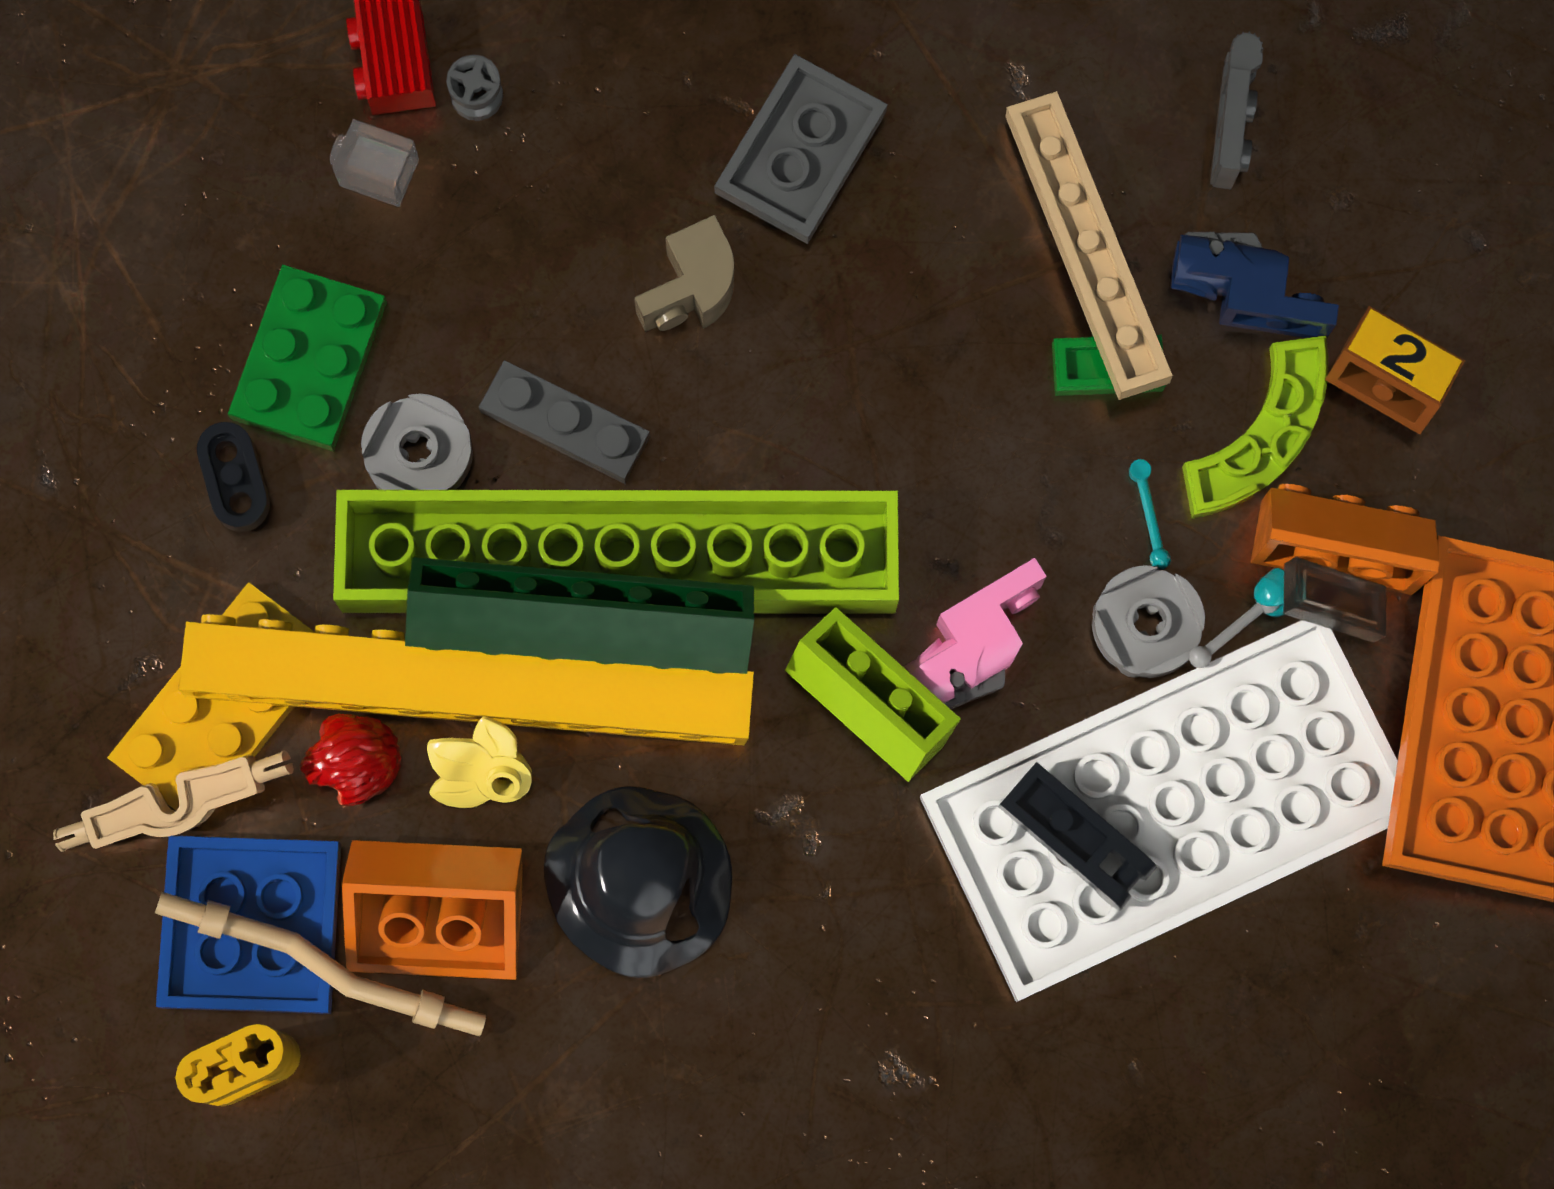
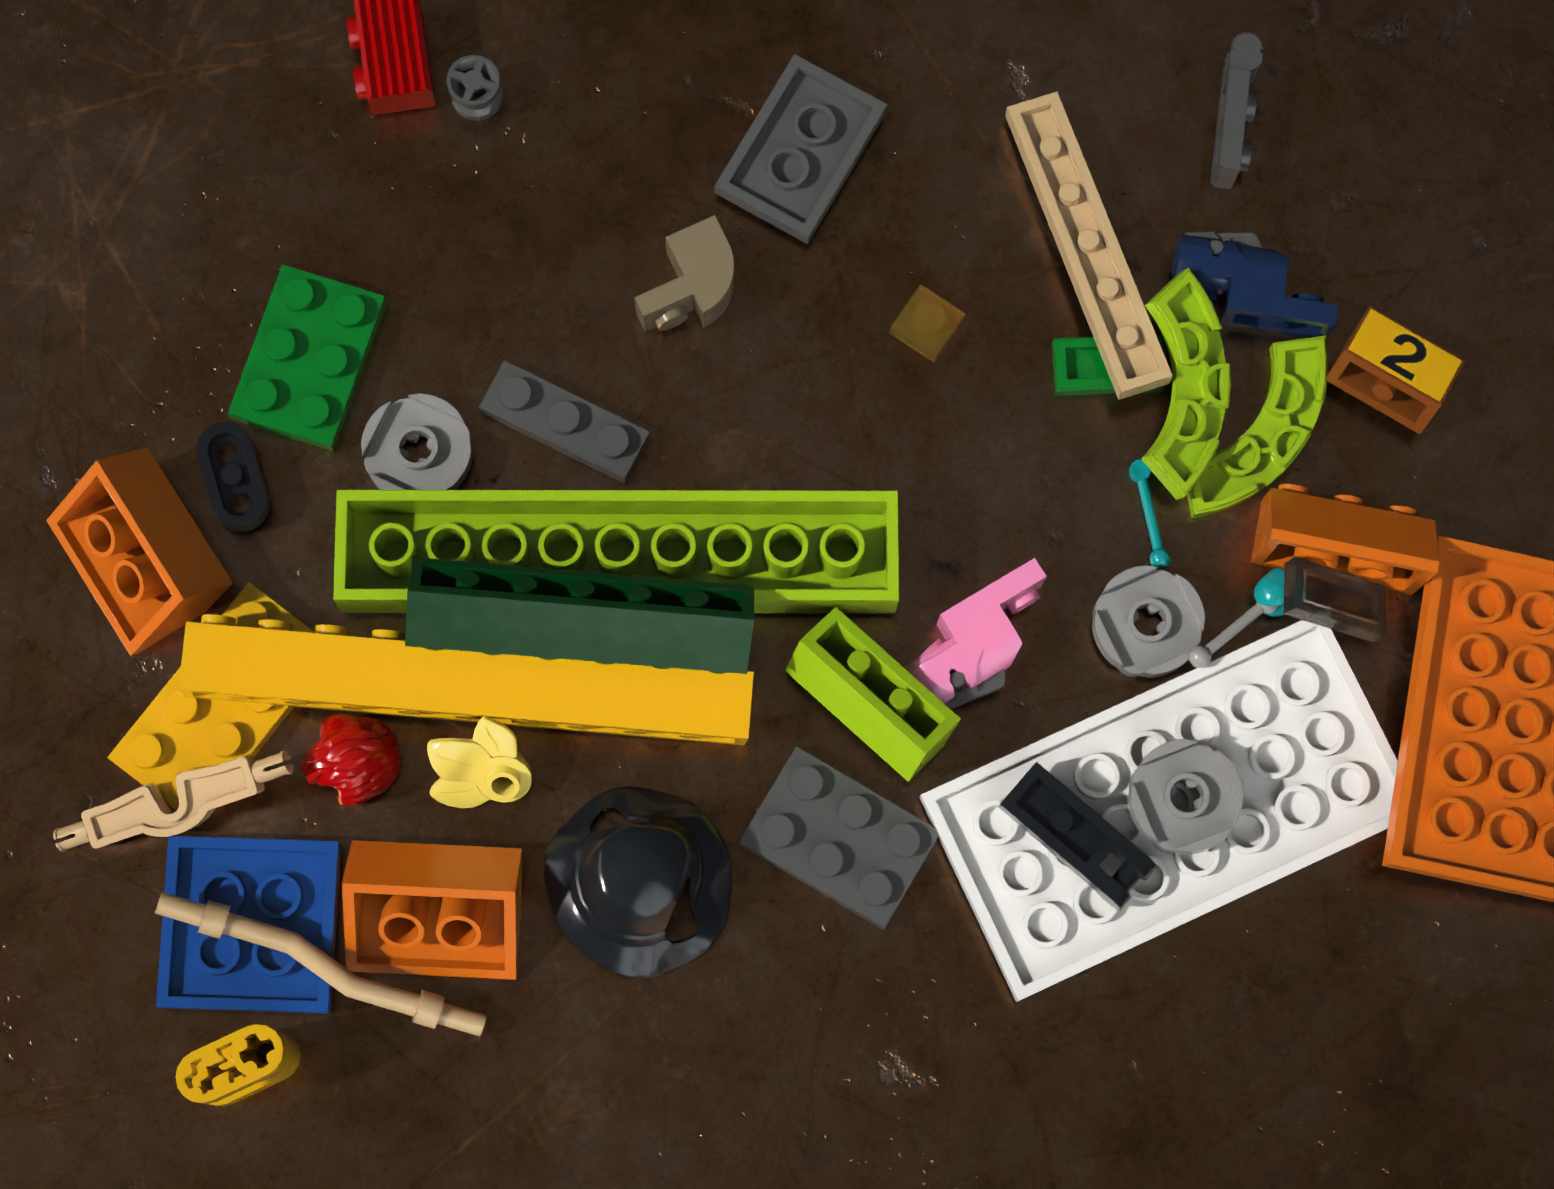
clear brick [330,119,419,207] -> none
none -> orange slope [46,447,233,656]
none -> dark grey plate [739,746,939,930]
none -> clear yellow plate [889,284,966,362]
none -> light grey plate [1127,739,1244,855]
none -> lime tile [1141,267,1231,500]

